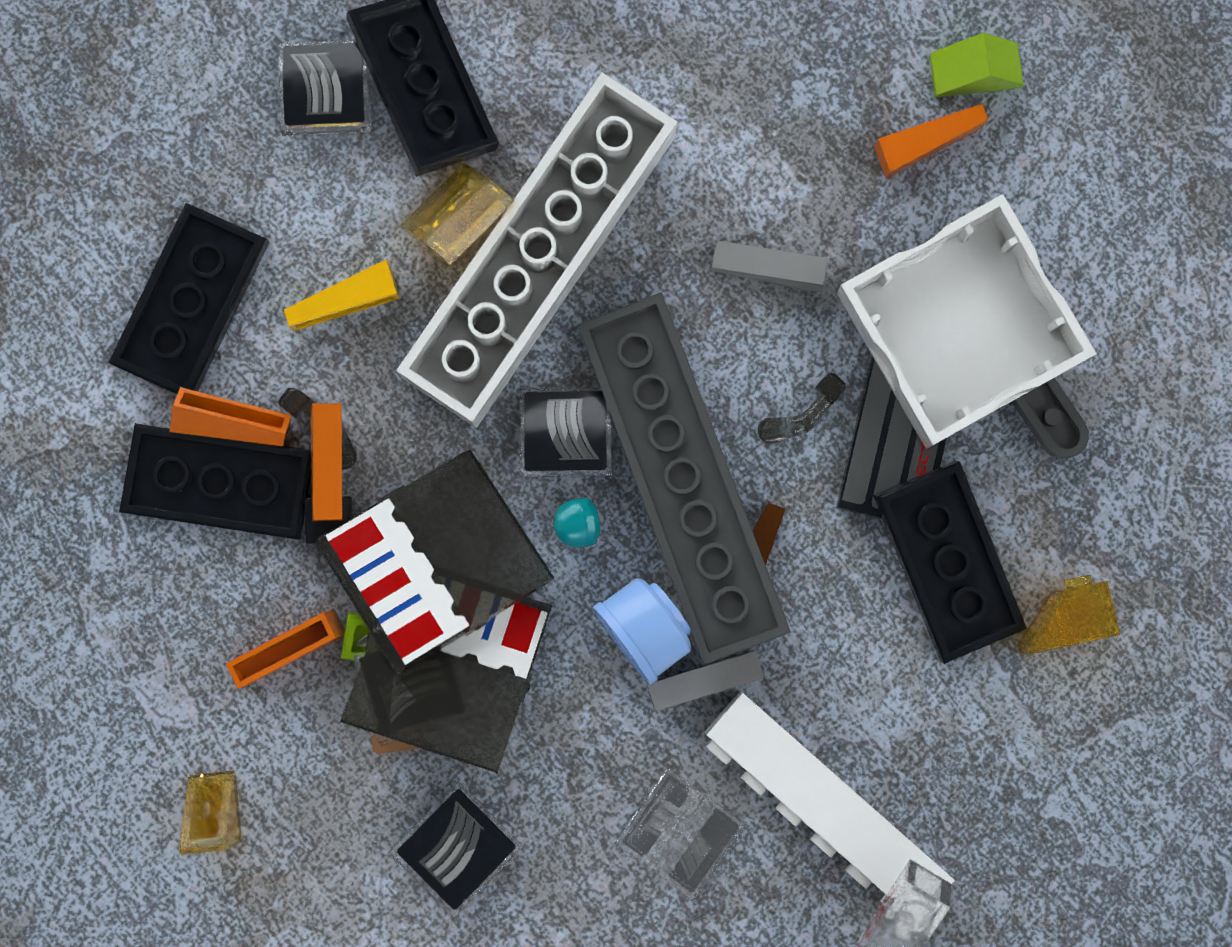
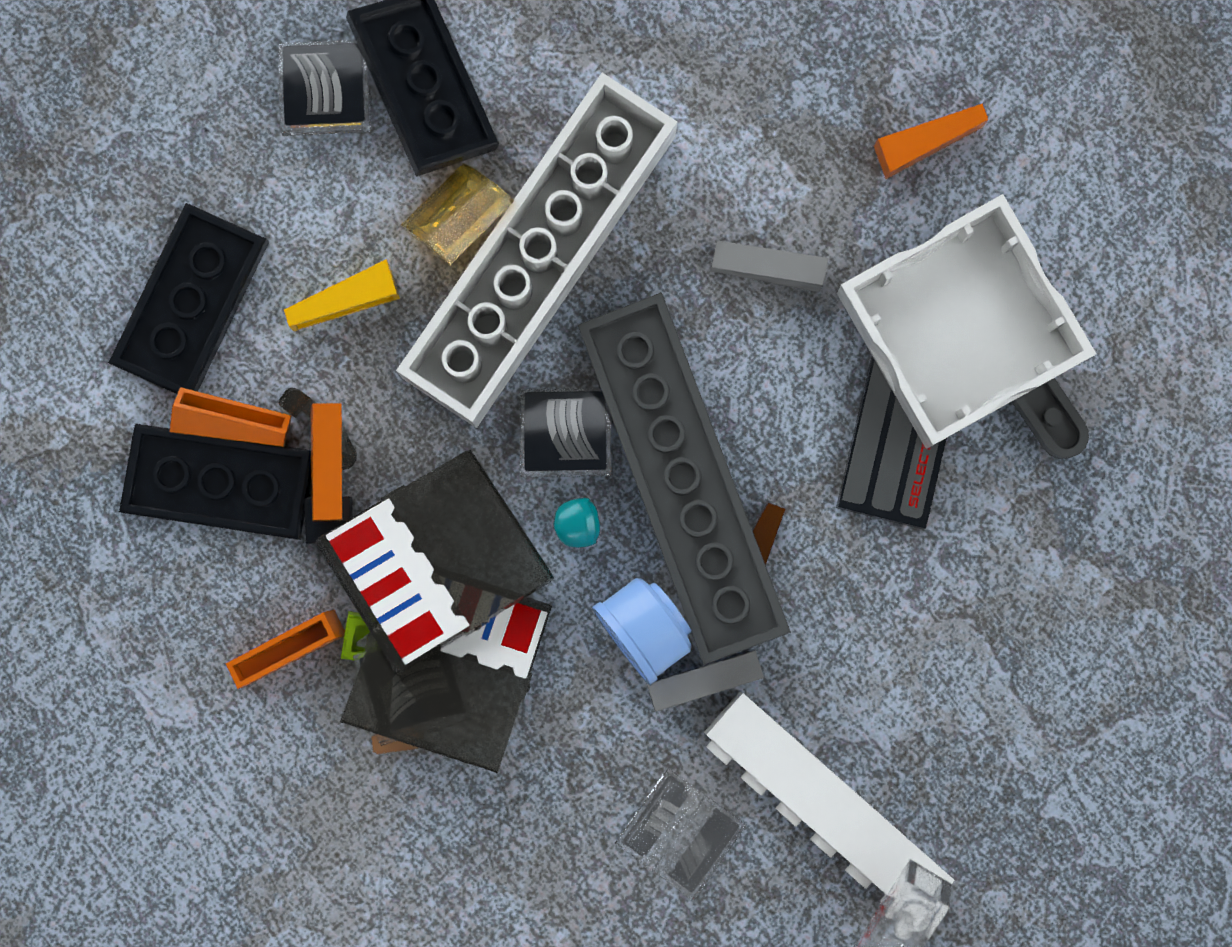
clear yellow slope [178,770,242,855] -> none
slope [388,781,523,918] -> none
clear smoke piece [758,373,846,444] -> none
black tile [873,461,1027,664] -> none
lime slope [929,32,1024,98] -> none
clear yellow slope [1017,574,1120,654] -> none

